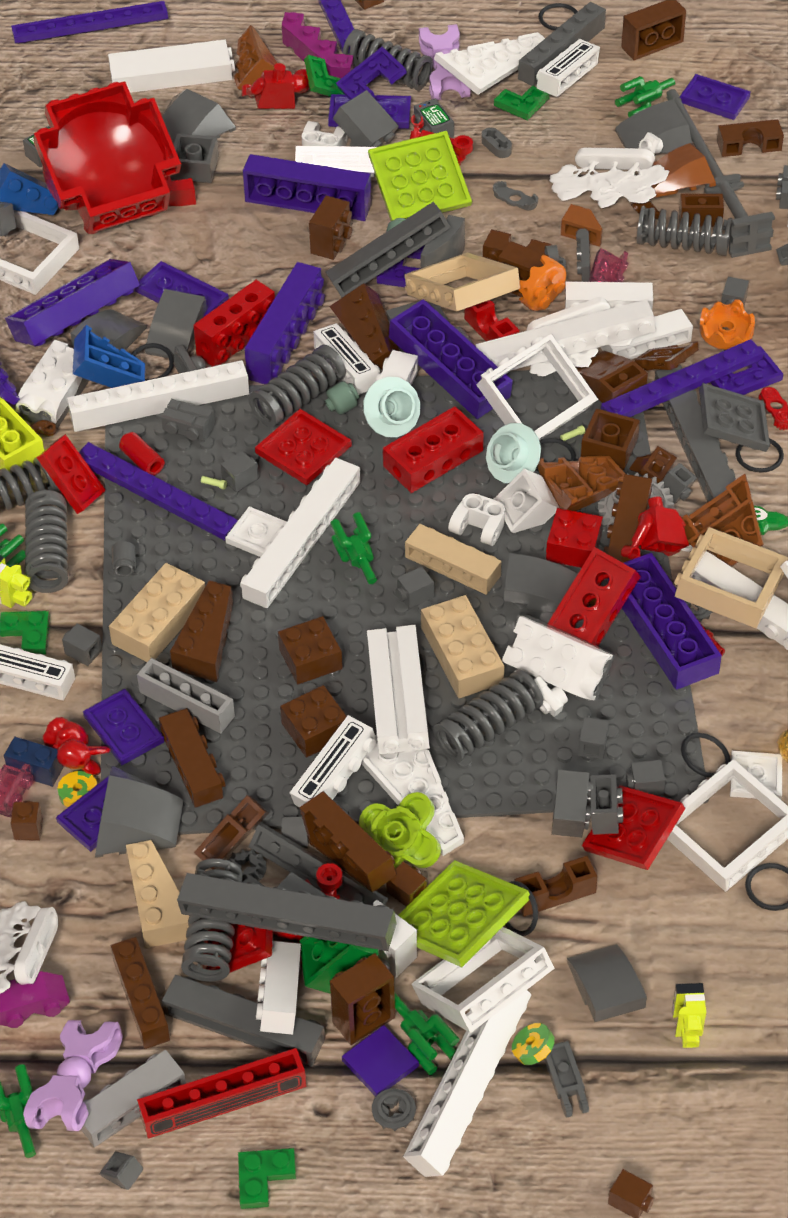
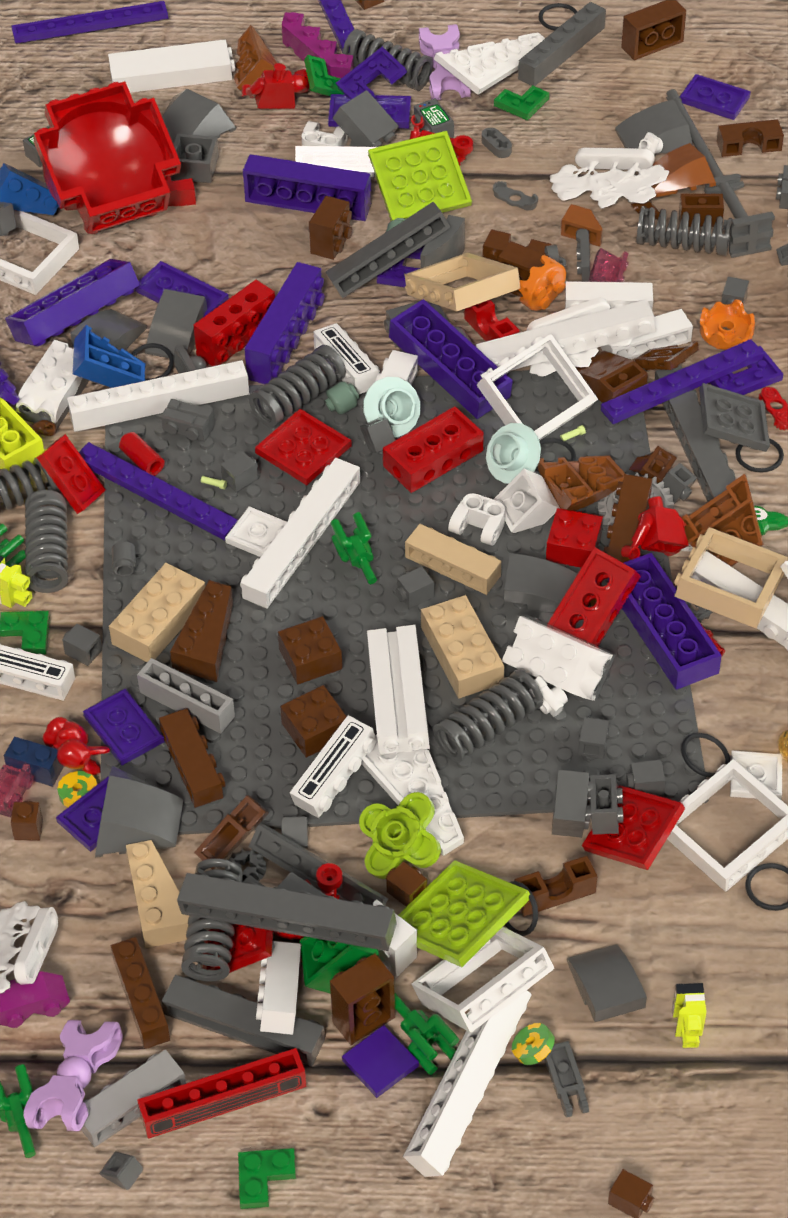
reddish brown wedge [299,791,396,893] -> none
reddish brown wedge [329,283,399,370] -> none
dark grey gear [372,1088,416,1131] -> none
white brick [536,39,600,97] -> none
reddish brown brick [581,408,640,470] -> none
green plant [615,76,675,117] -> none
none -> dark grey brick [360,417,395,454]

